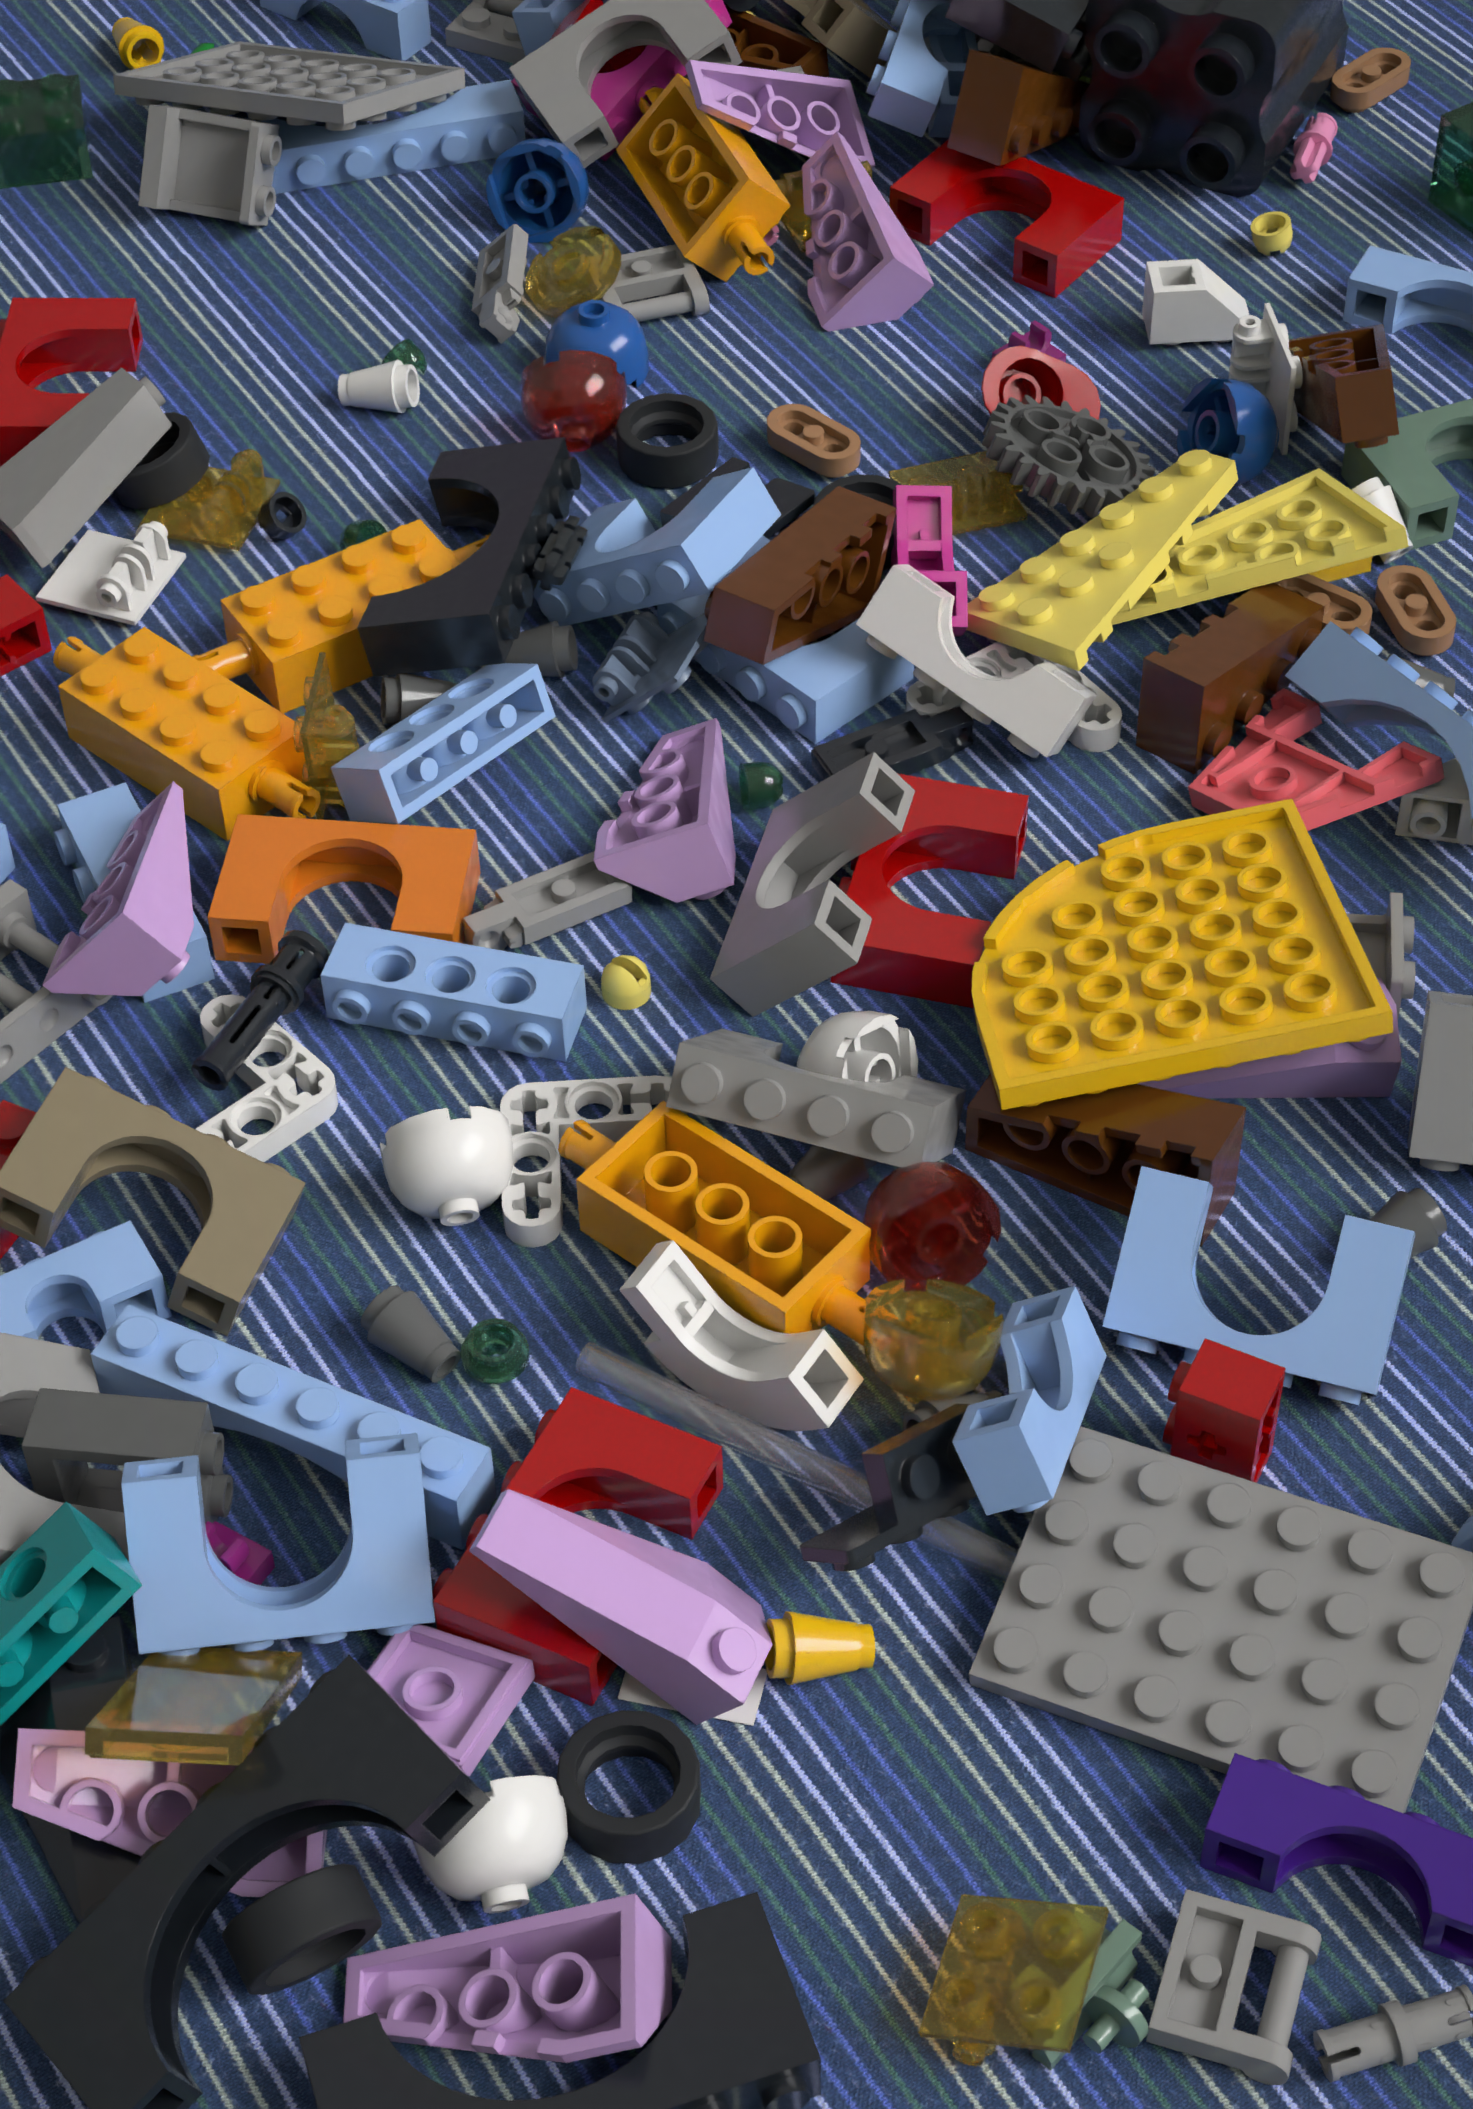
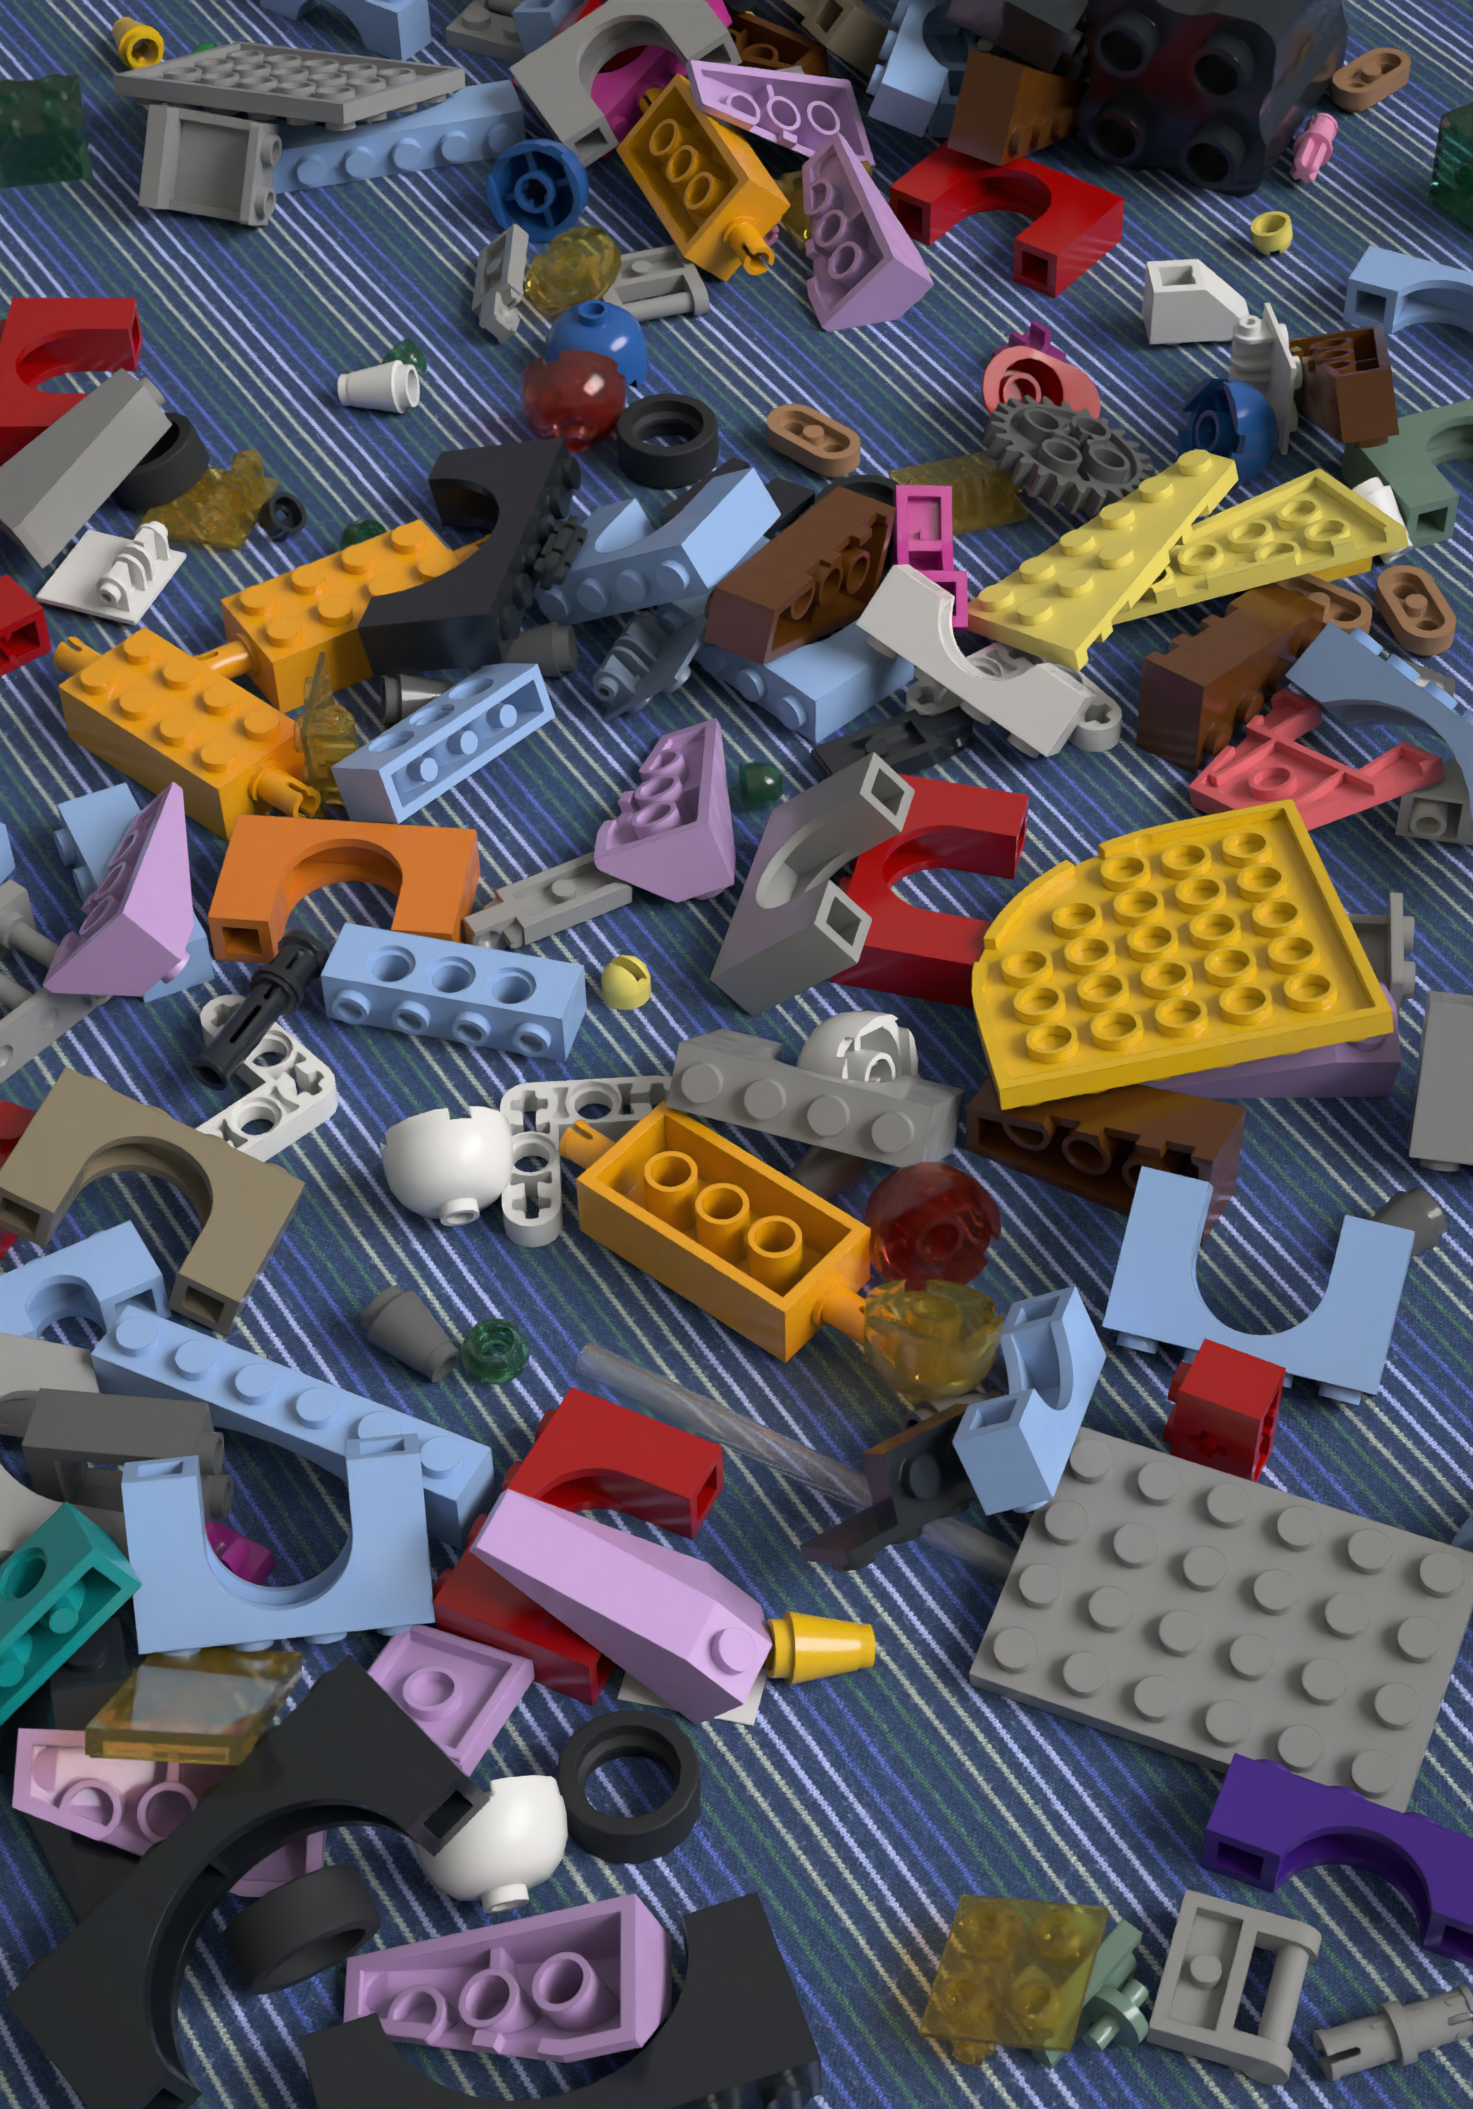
white arch [620,1240,864,1431] -> none

